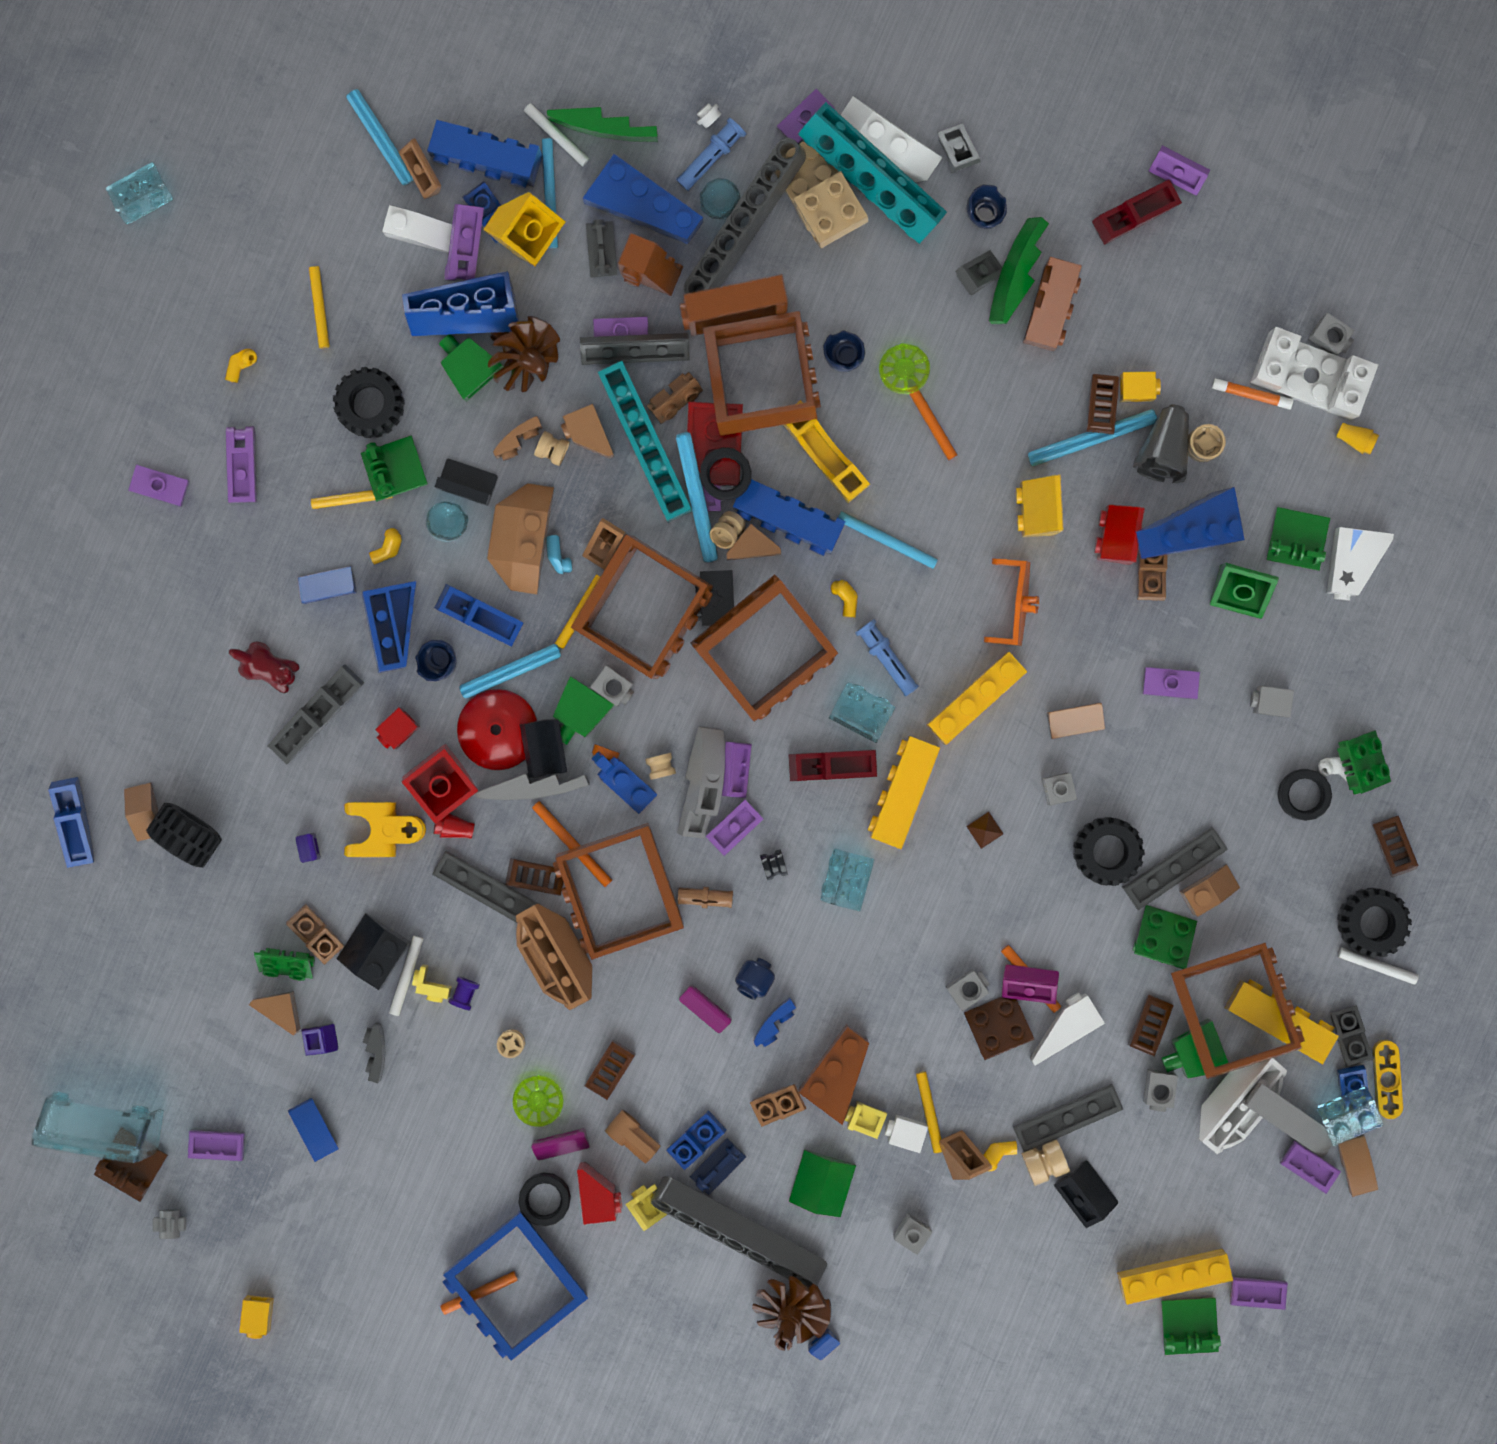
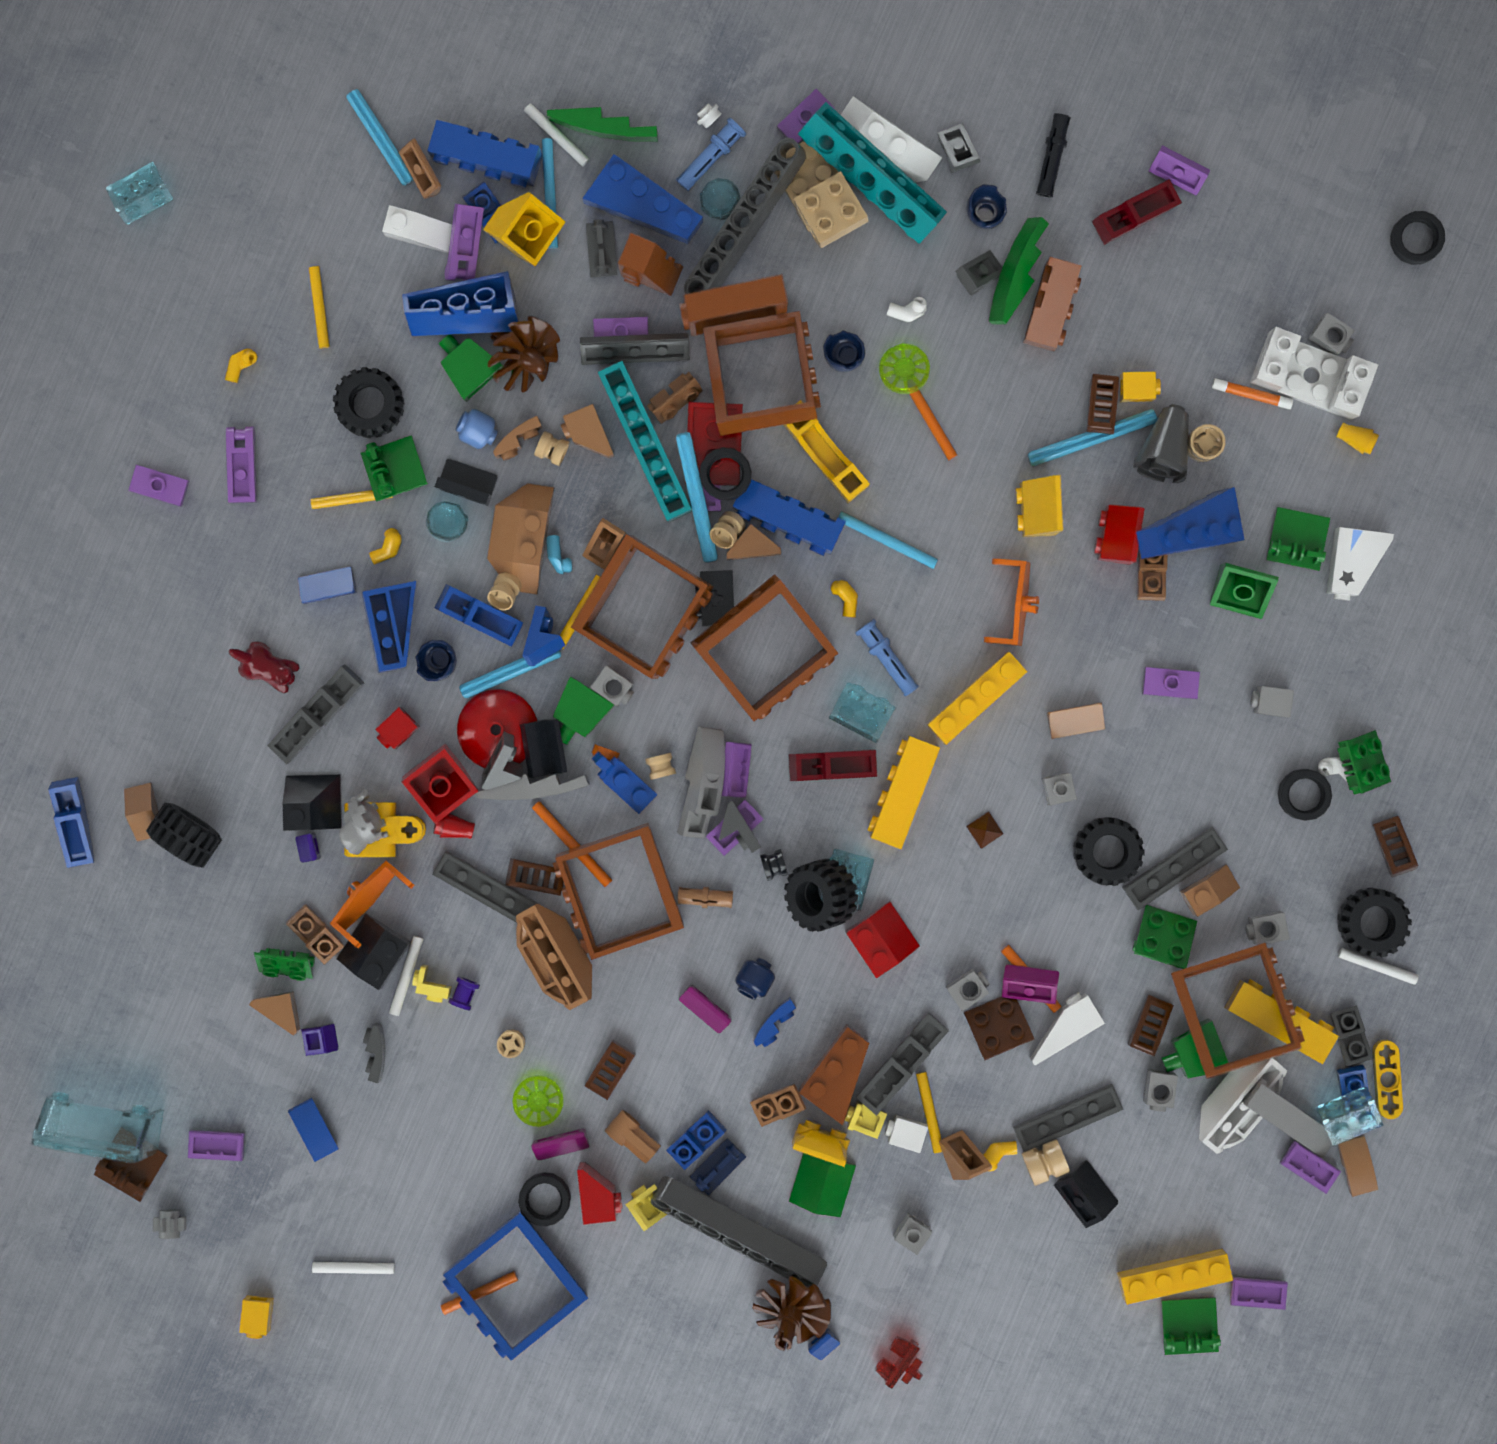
none -> black slope [282,774,342,831]
none -> white bar [312,1262,395,1274]
none -> orange piece [330,861,415,949]
none -> light grey hair [339,789,389,855]
none -> medium blue head [455,409,498,449]
none -> dark grey slope [482,732,523,790]
none -> tan wheel [487,572,522,611]
none -> blue slope [522,606,565,666]
none -> dark grey slope [718,800,761,853]
none -> black tyre [784,859,858,932]
none -> yellow slope [792,1119,850,1167]
none -> red slope [845,901,920,979]
none -> dark grey slope [856,1012,949,1116]
none -> clear red hips [875,1336,923,1389]
none -> white arm [887,297,927,322]
none -> black pin [1036,113,1071,198]
none -> light grey brick [1246,911,1290,945]
none -> black tyre [1390,211,1445,265]

